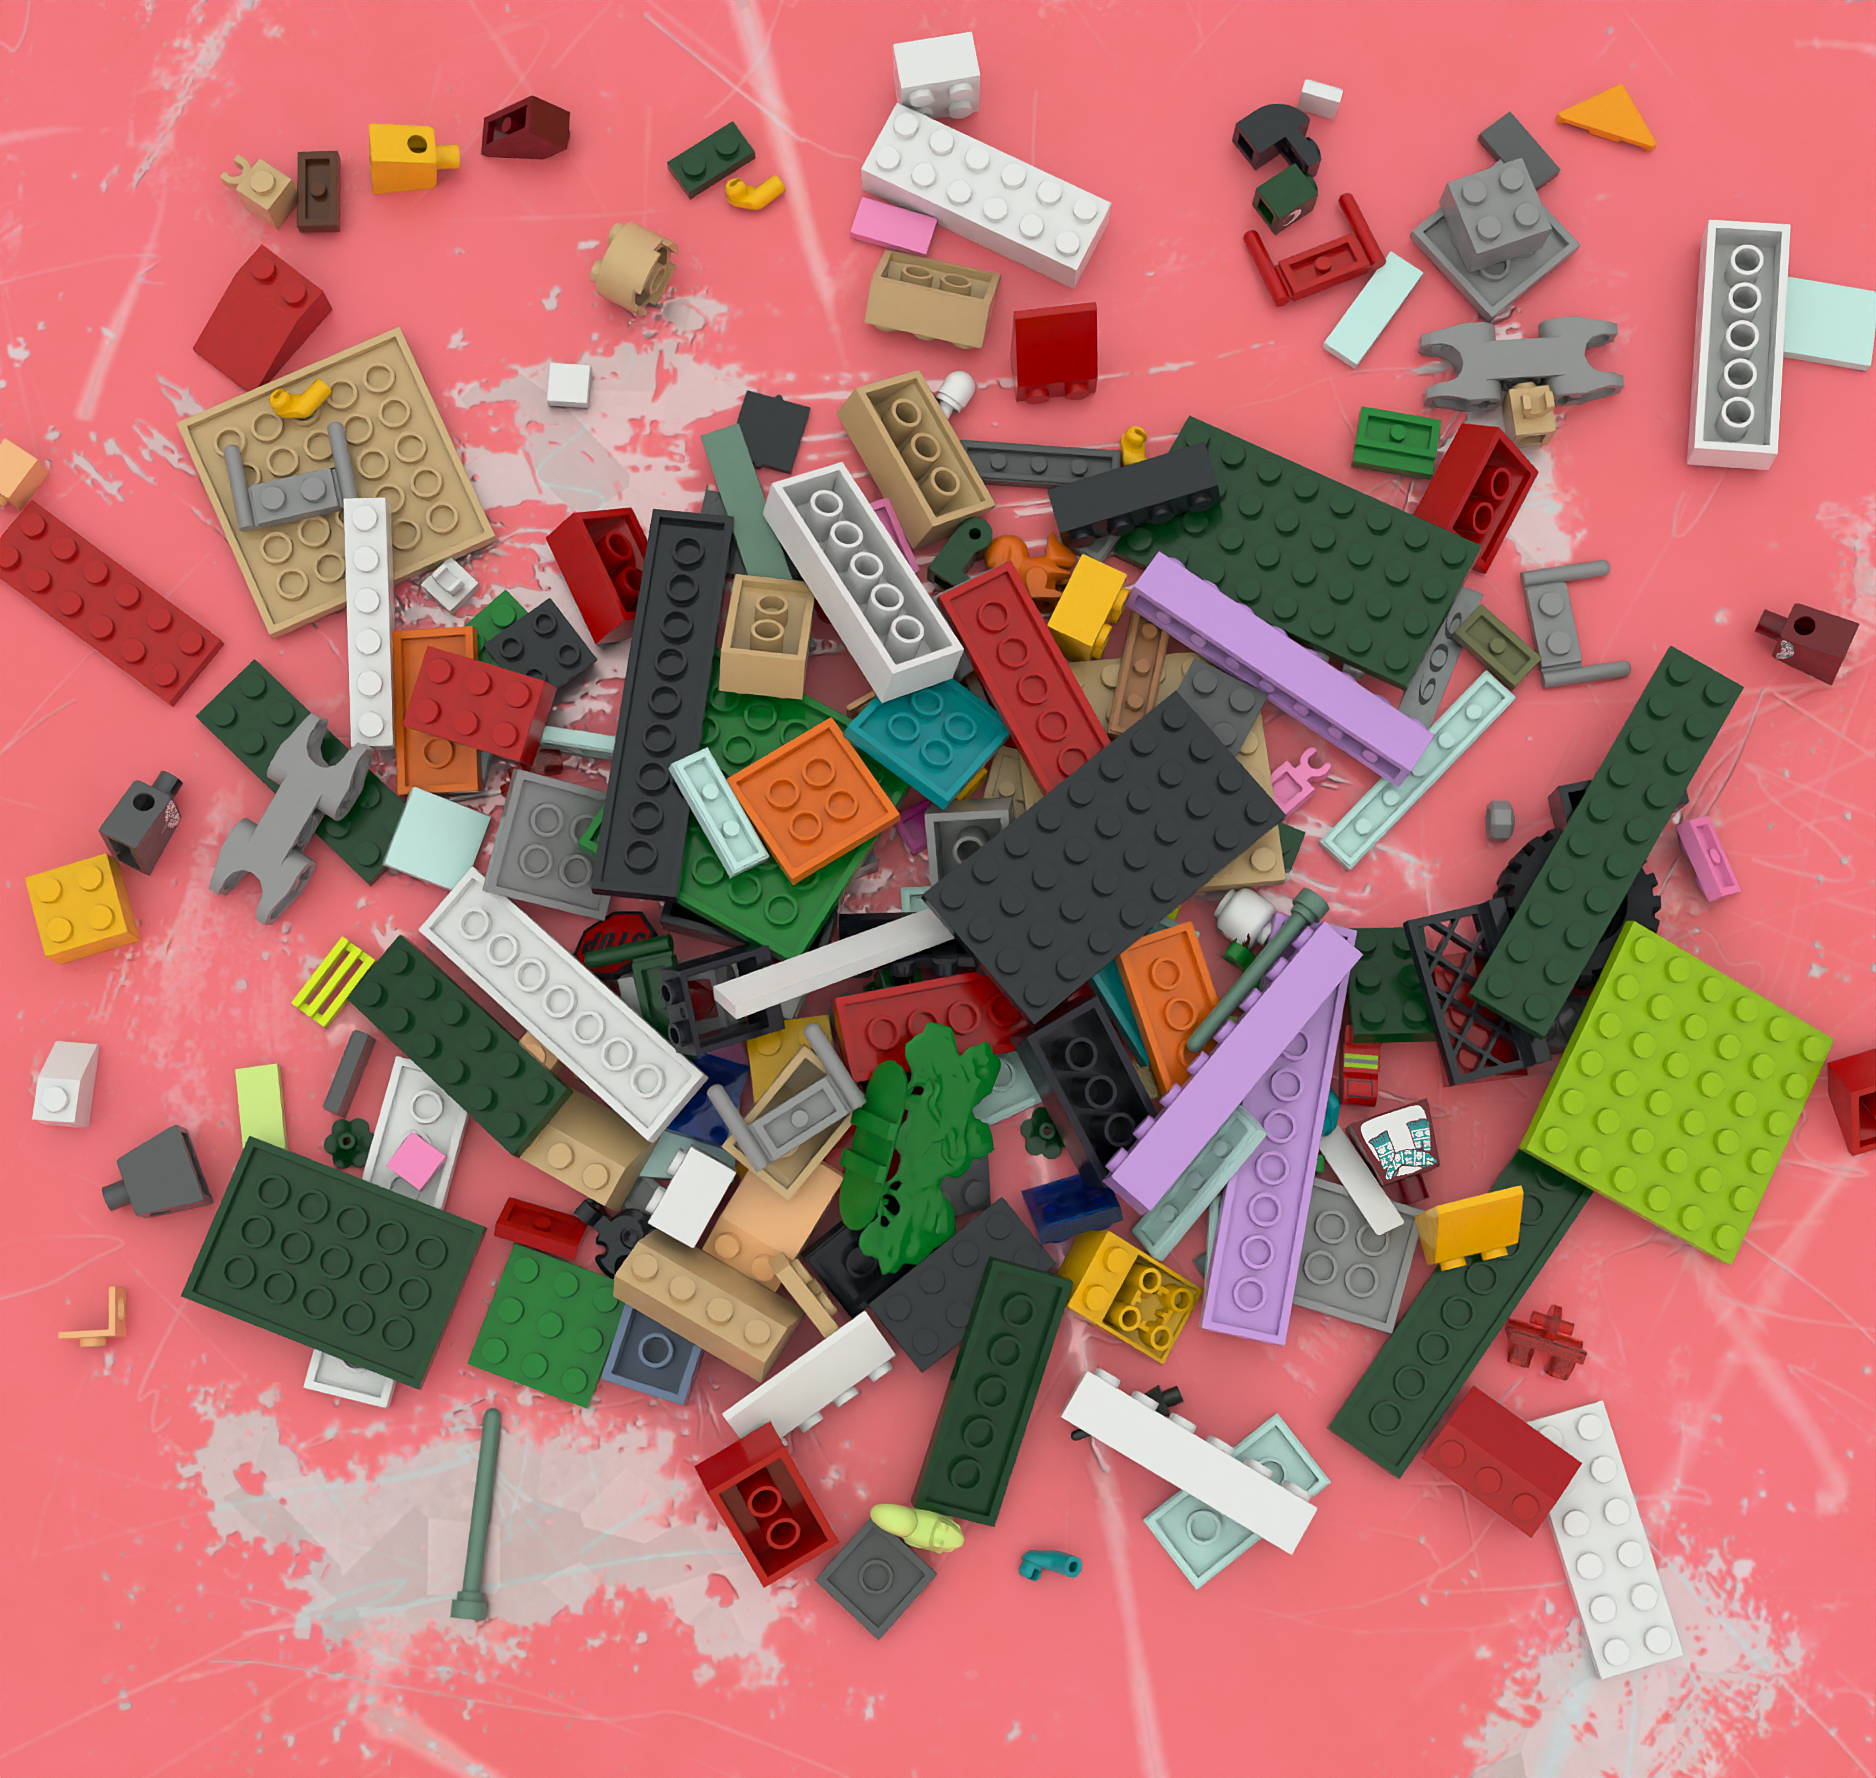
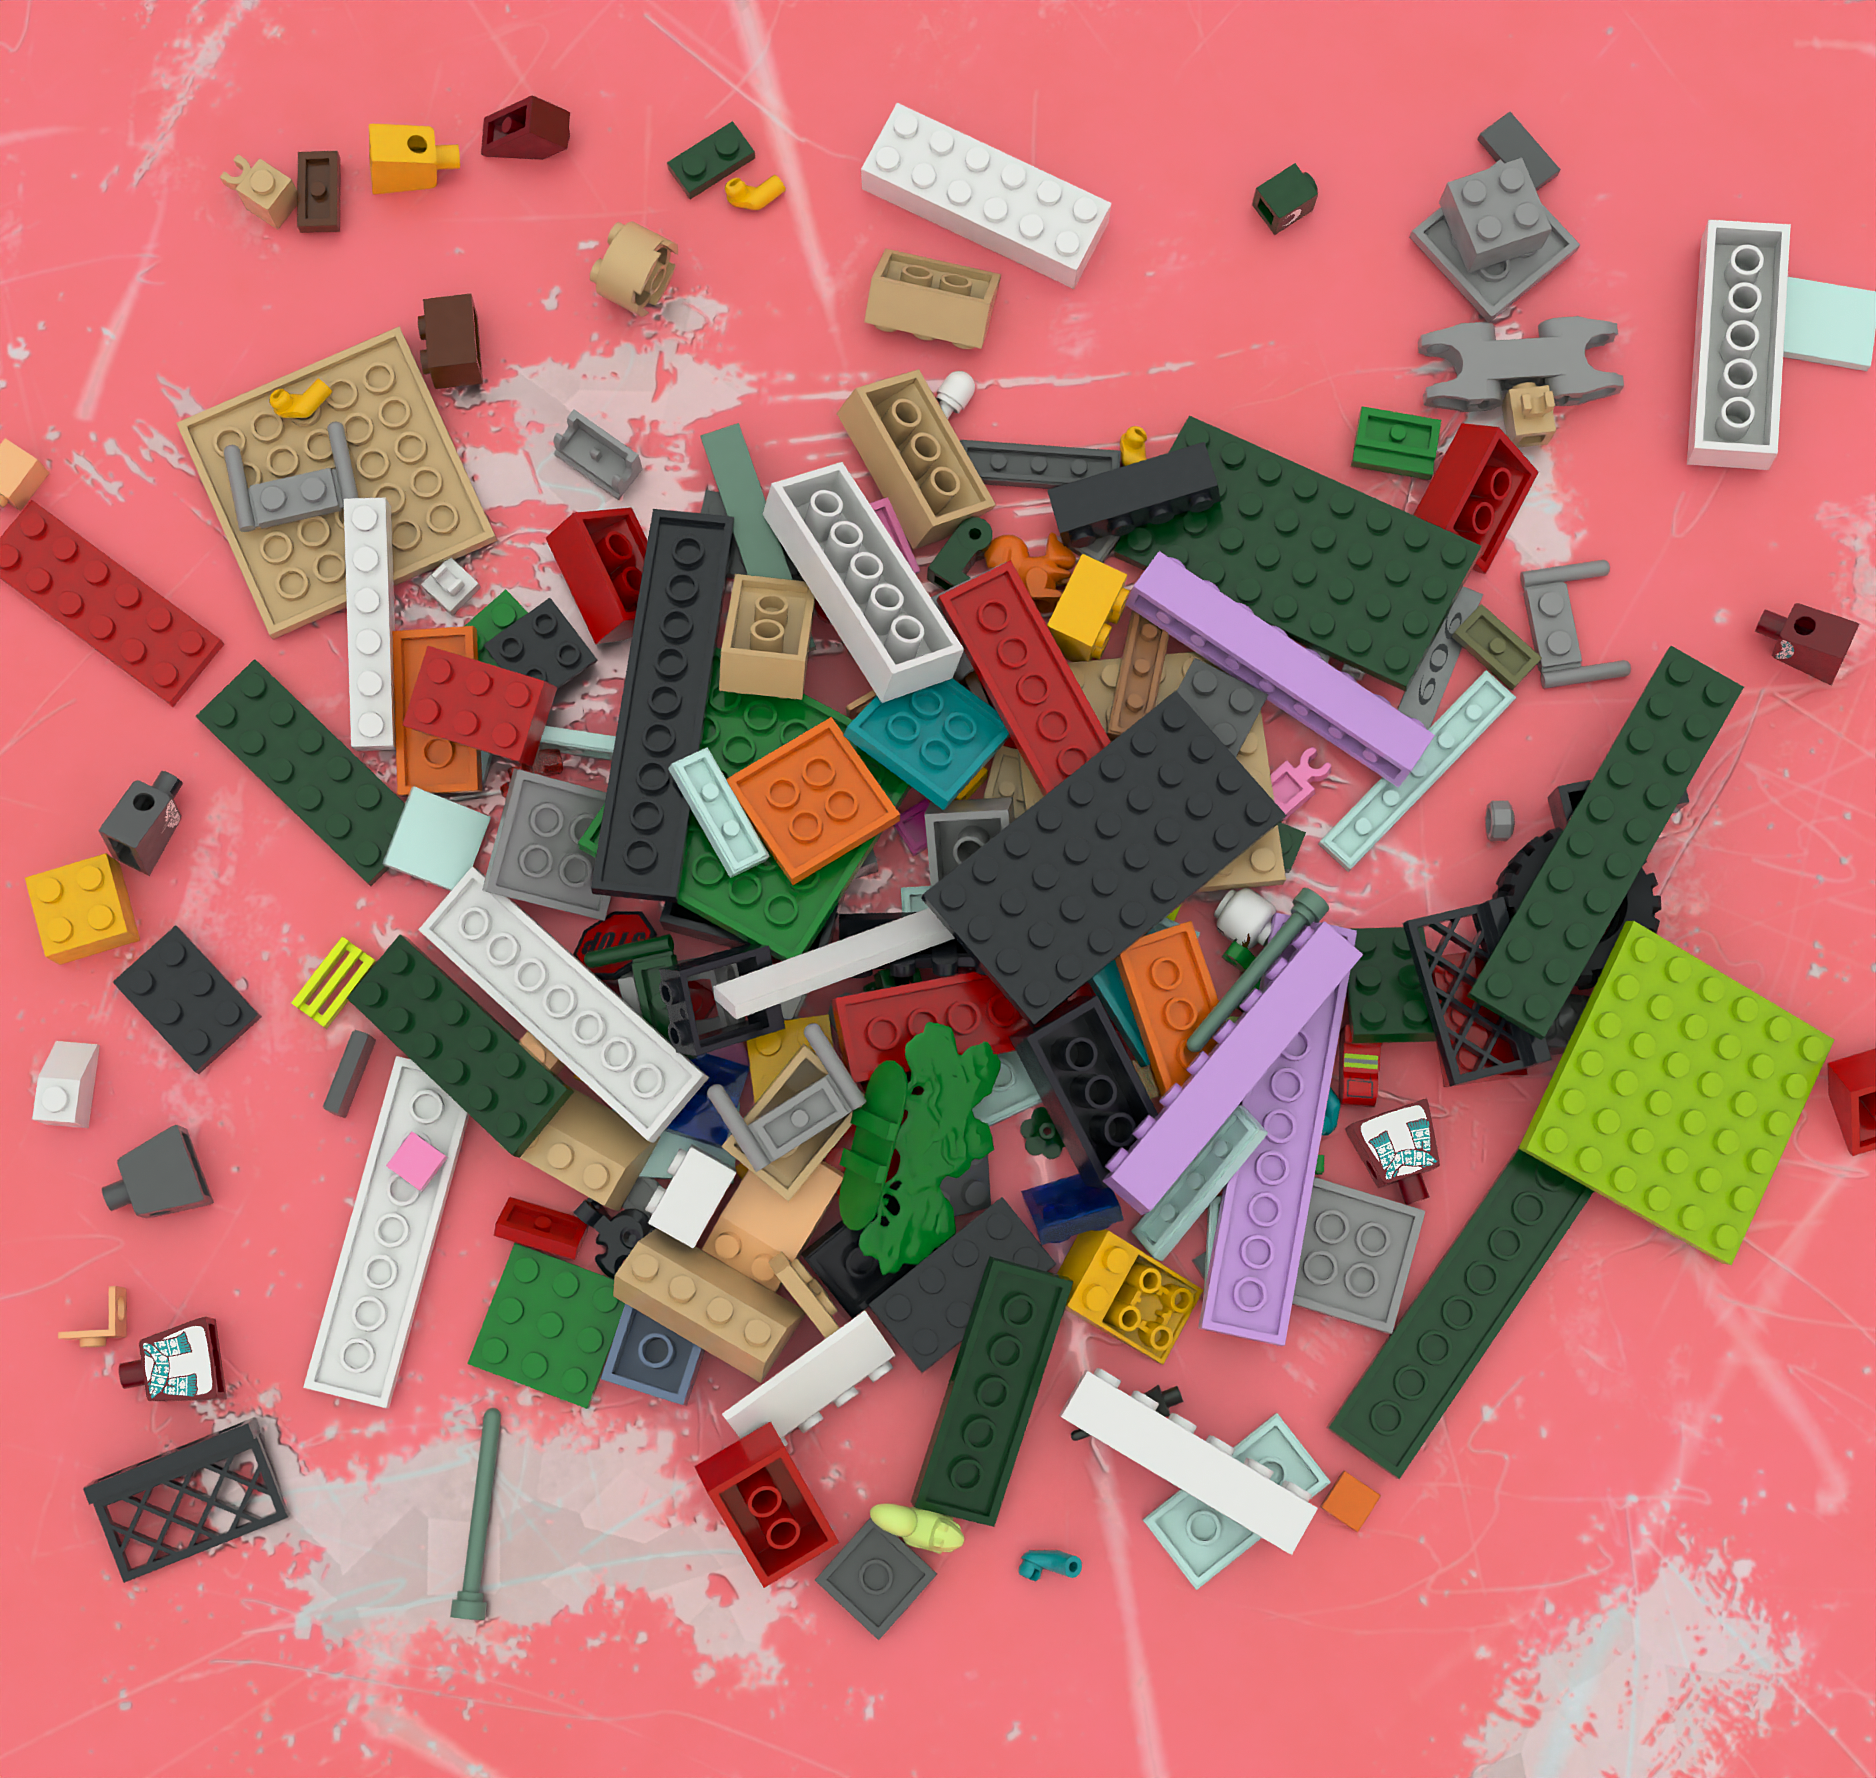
dark green plate [181,1136,487,1390] -> none
red slope [193,244,333,392] -> none
light grey piece [209,713,374,925] -> none
yellowish green tile [235,1063,289,1151] -> none
dark green plant [324,1118,374,1169] -> none
white tile [547,363,592,408] -> none
black piece [736,390,811,474] -> none
bright pink tile [850,197,938,258] -> none
white brick [893,32,980,119] -> none
red slope [1010,302,1098,404] -> none
black brick [1232,104,1322,178] -> none
red plate [1243,193,1386,307] -> none
white tile [1297,79,1343,120] -> none
white sticker [1319,1125,1404,1235] -> none
light aqua tile [1322,251,1423,369] -> none
yellow slope [1414,1185,1524,1271] -> none
red slope [1422,1386,1582,1538] -> none
clear red hips [1505,1304,1587,1381] -> none
white plate [1526,1401,1684,1680] -> none
light orange tile [1556,83,1657,152] -> none
bright pink plate [1675,816,1741,902] -> none
none -> black fence [83,1417,290,1583]
none -> black plate [113,925,262,1074]
none -> torso [119,1317,227,1401]
none -> reddish brown brick [418,293,483,389]
none -> light grey hinge [553,409,643,500]
none -> orange tile [1320,1471,1381,1532]

